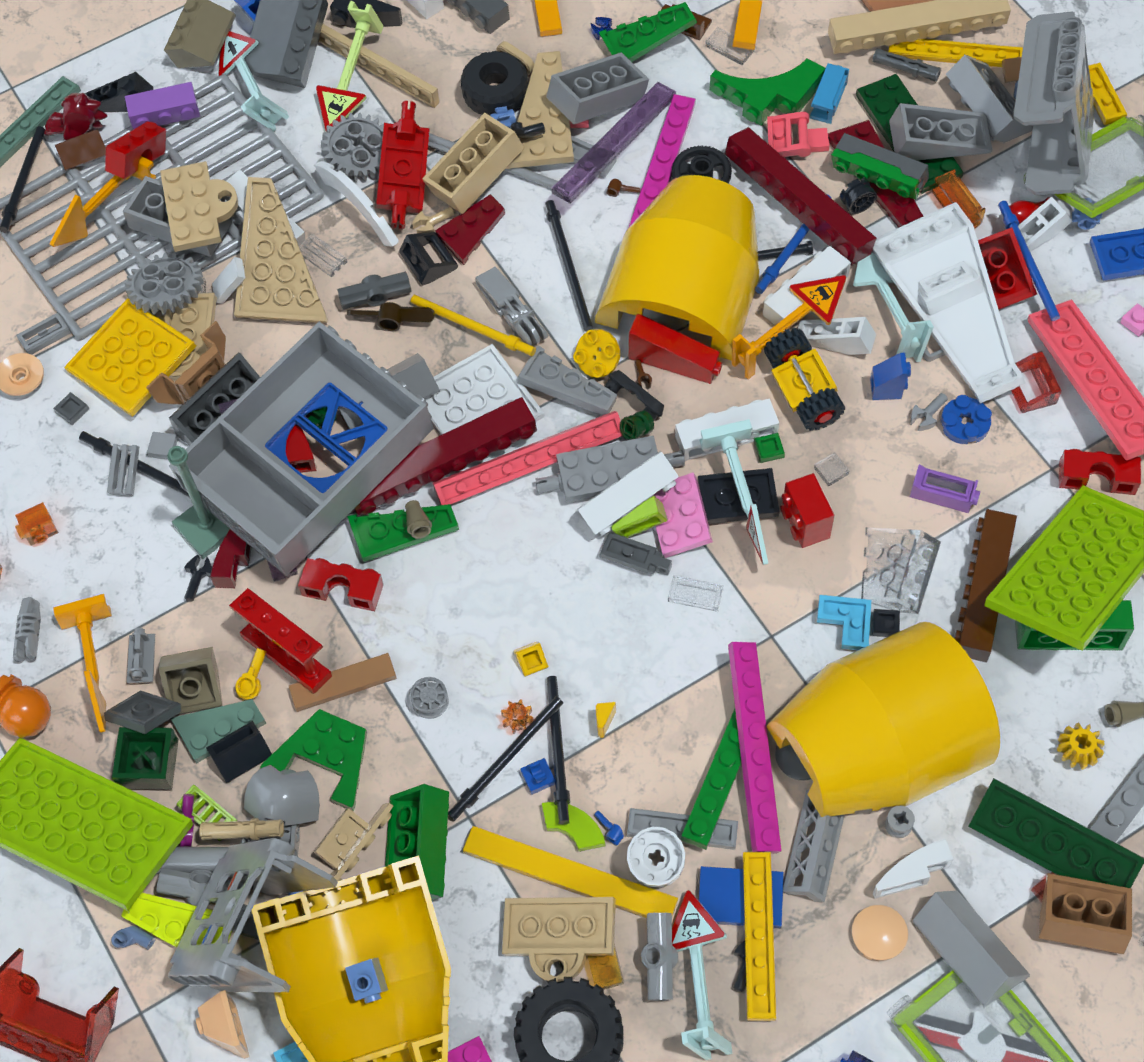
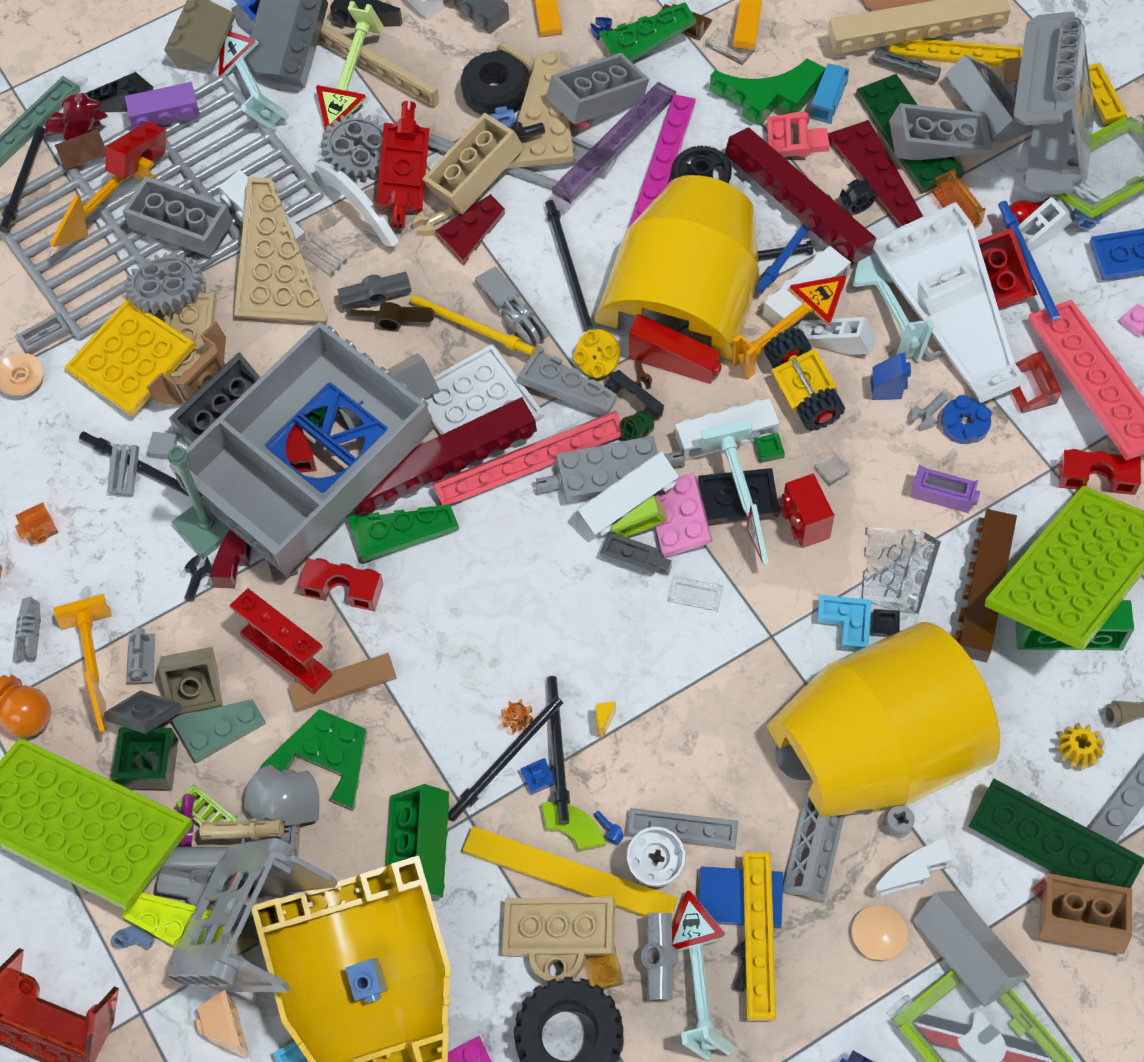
dark grey tile [53,392,89,426] -> none
tan plate [160,161,238,252] -> none
black brick [206,721,272,783] -> none
white tile [212,257,245,304] -> none
yellow plate [235,648,267,700] -> none
tan bracket [314,803,393,882] -> none
black tile [399,232,458,285] -> none
dark tan cone [405,500,432,539] -> none
light grey wheel [410,677,449,719] -> none
yellow slope [514,641,549,676] -> none
reddish brown hand [607,179,640,197] -> none
green plate [681,709,742,850] -> none
dark pink plate [728,642,782,854] -> none
piece [831,133,929,200] -> none

